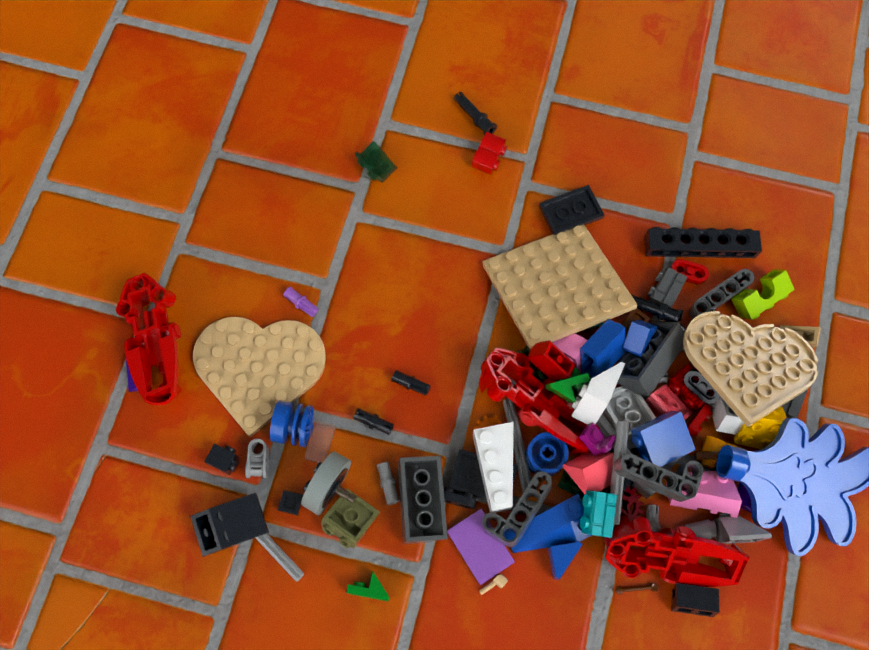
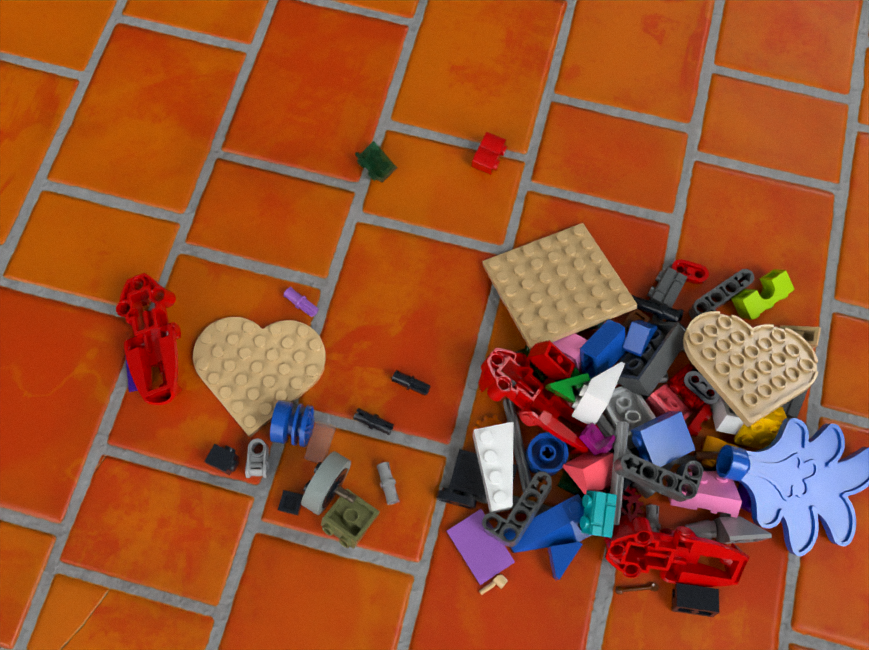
black slope [190,493,269,557] -> none
light grey axle [256,533,304,581] -> none
green slope [346,571,390,602] -> none
dark grey slope [397,456,448,544] -> none
black pin [454,92,497,135] -> none
black plate [539,185,605,235] -> none
black brick [644,227,762,258] -> none

